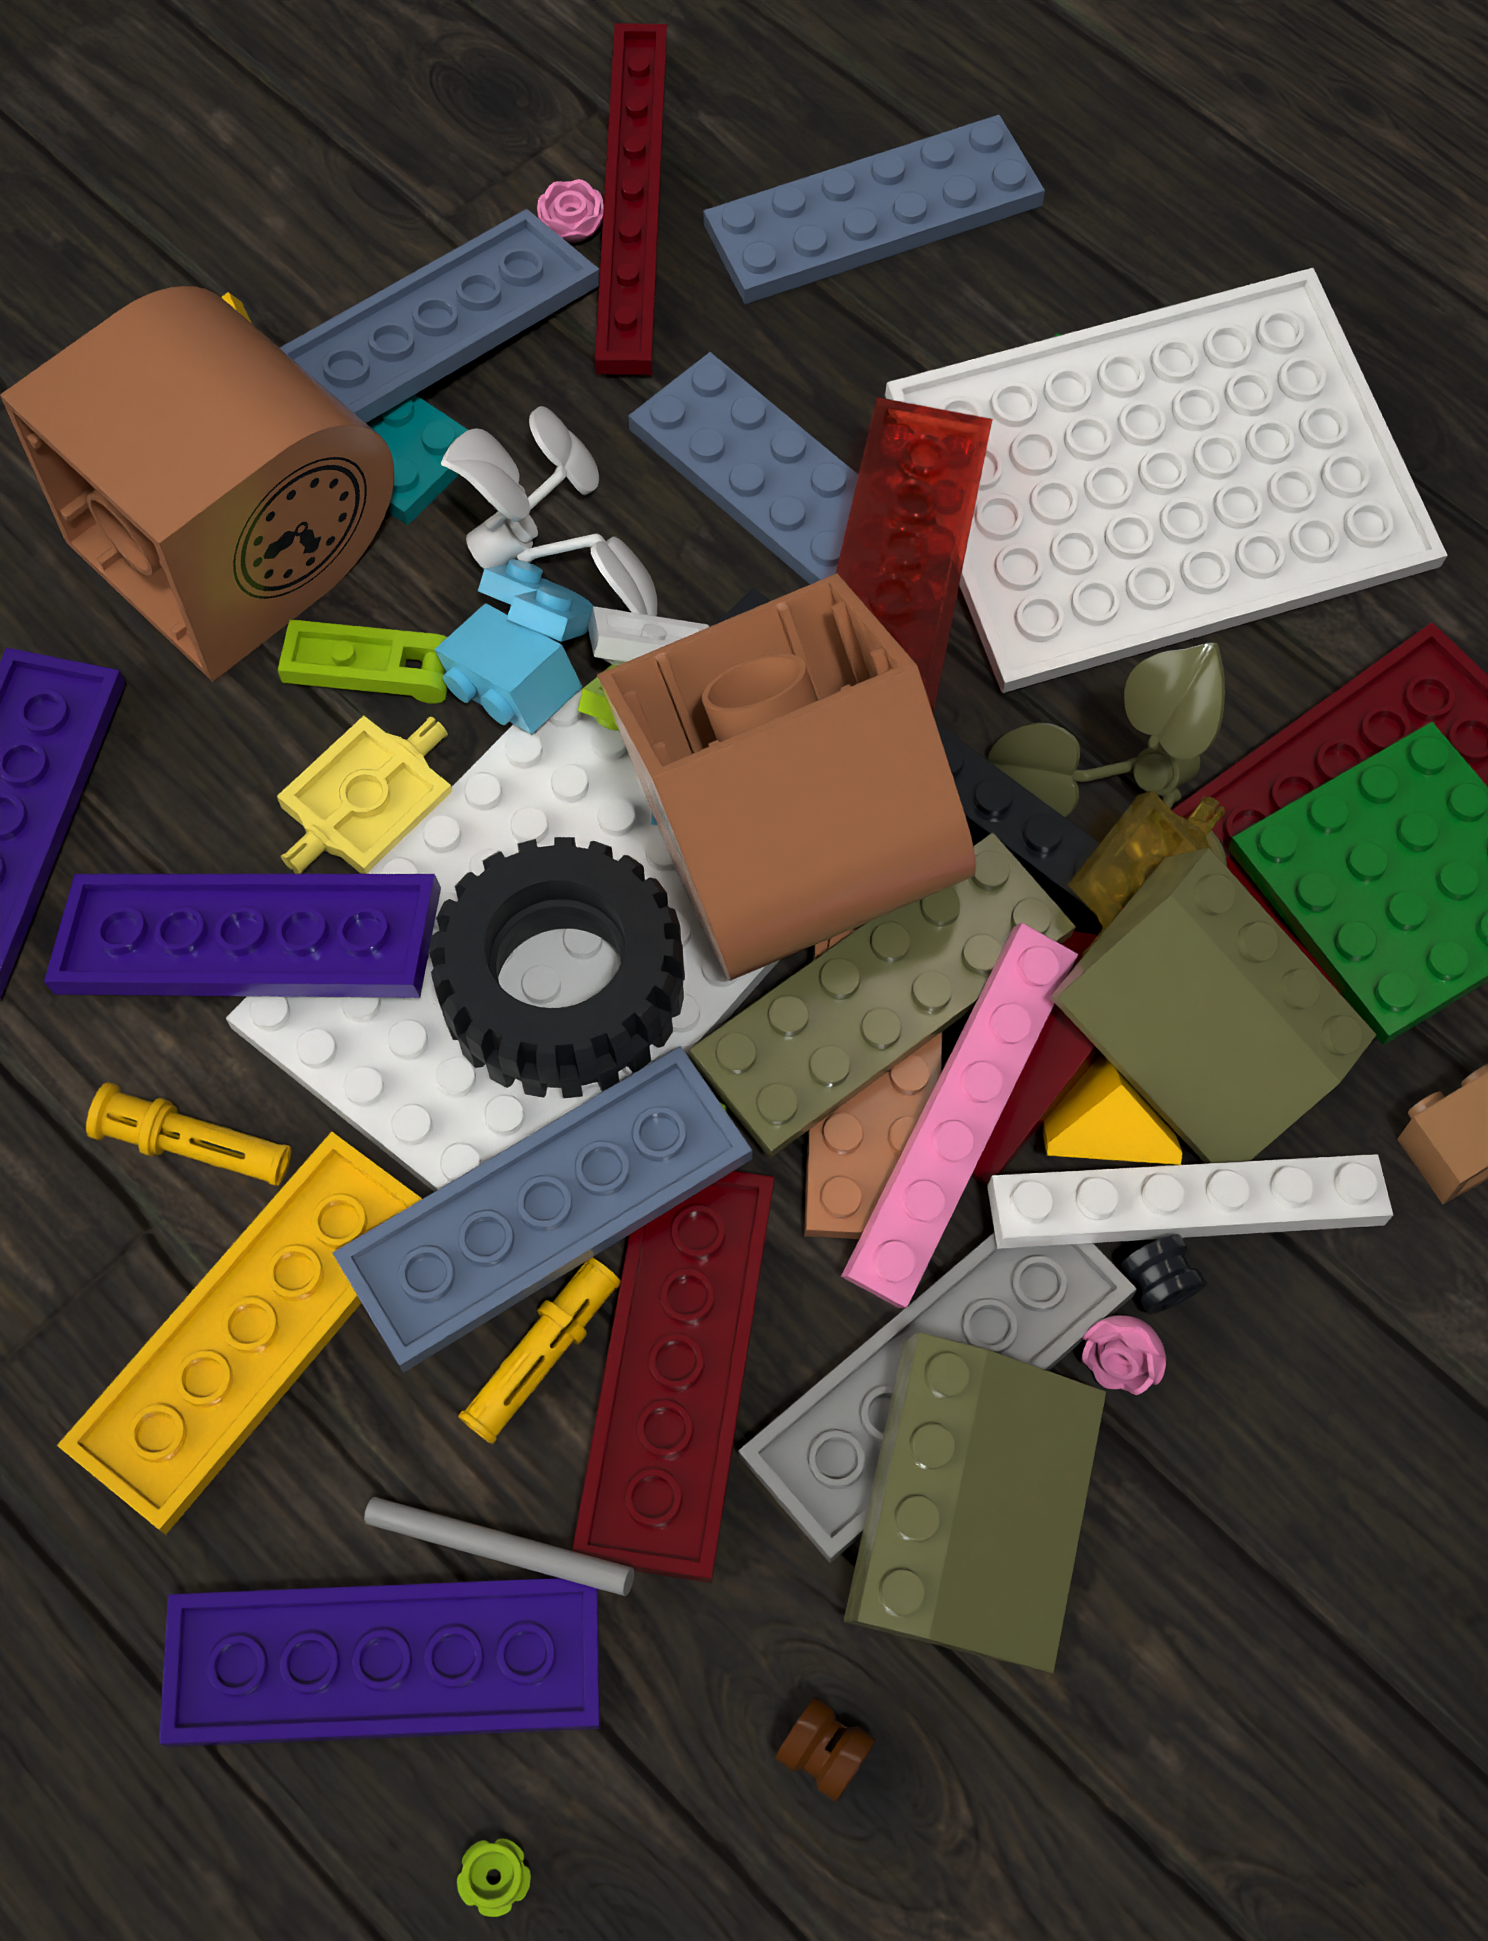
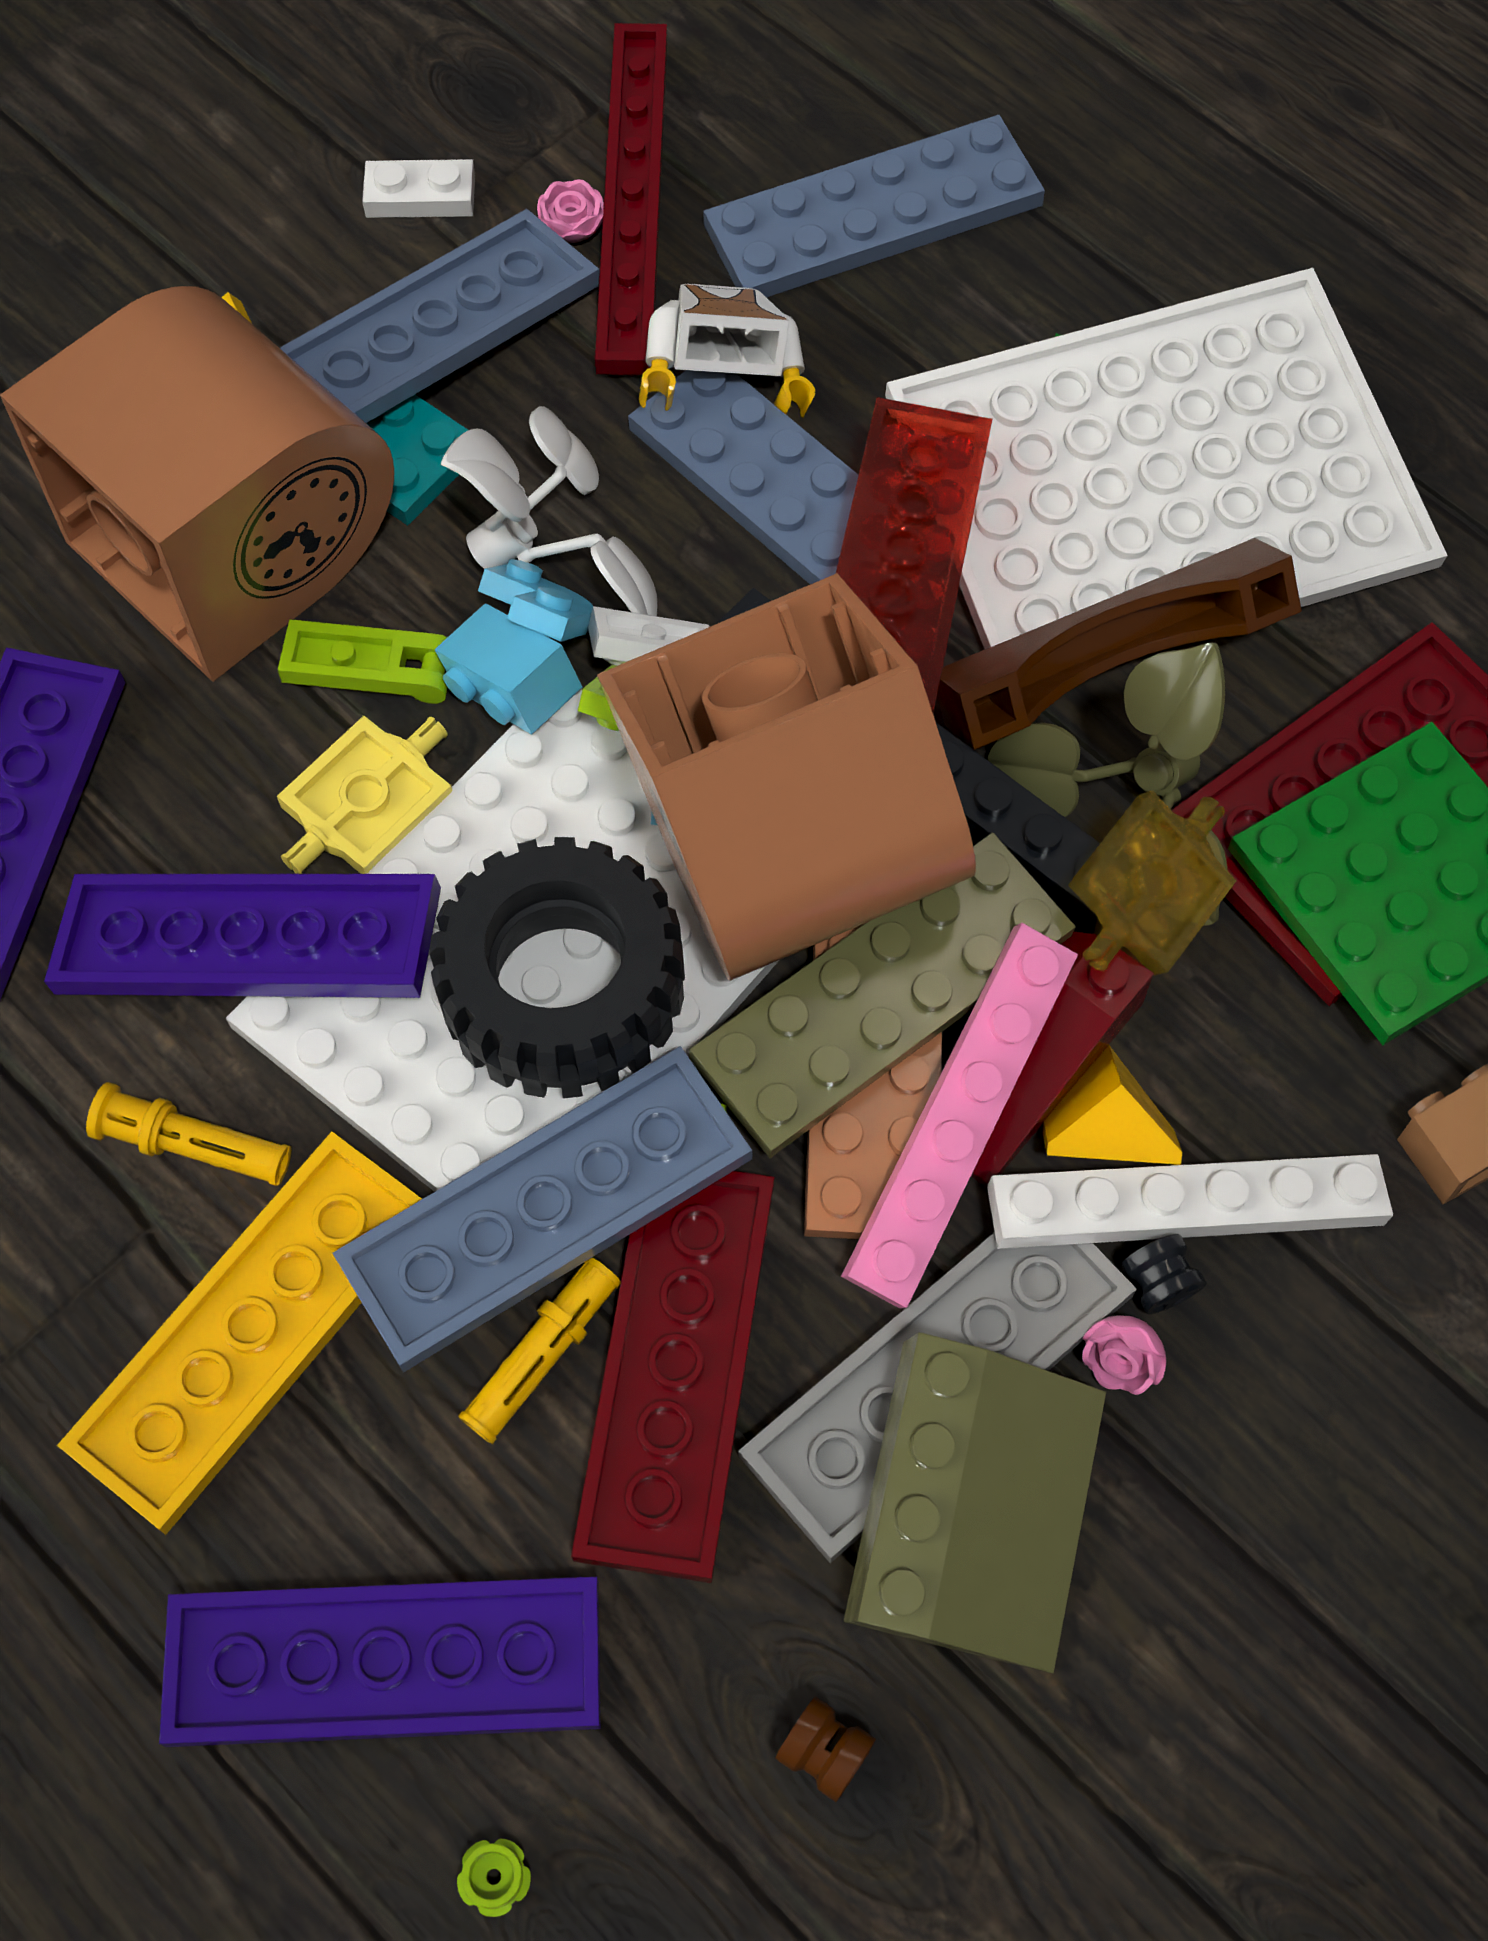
light grey bar [364,1497,634,1596] -> none
olive slope [1050,848,1377,1164] -> none
none -> white plate [363,159,475,218]
none -> white torso [639,284,815,417]
none -> reddish brown arch [931,538,1302,750]

